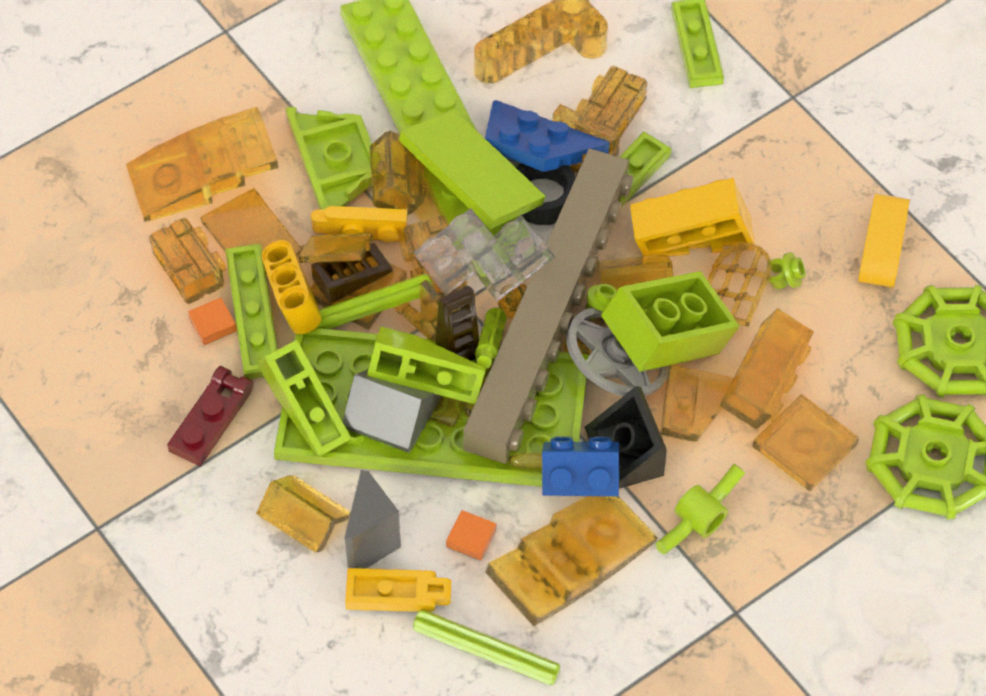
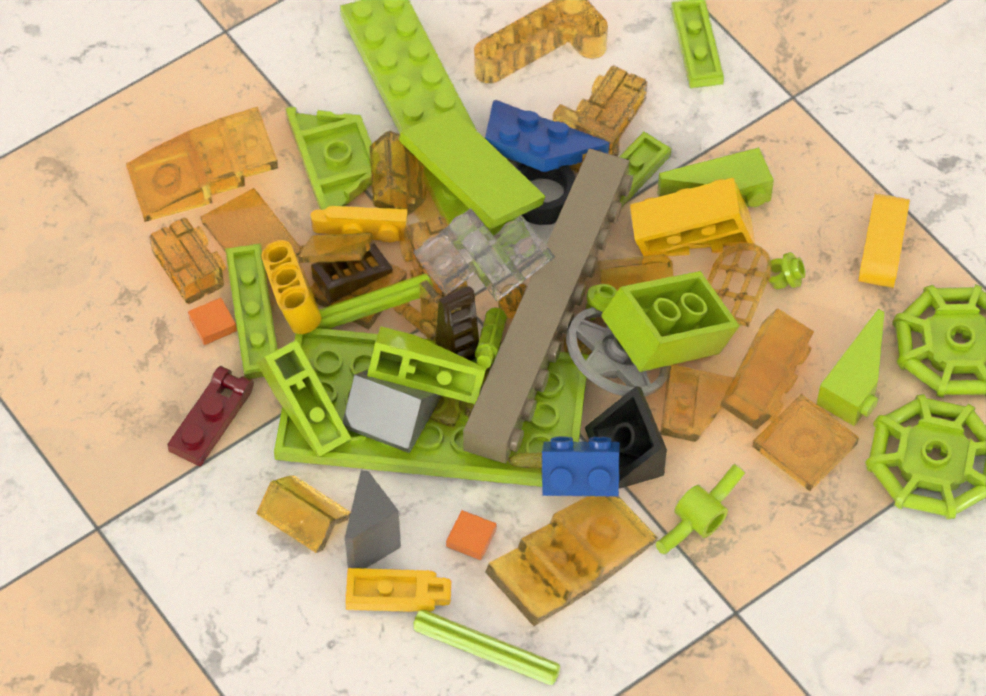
none -> lime slope [657,147,774,207]
none -> lime slope [816,309,885,426]

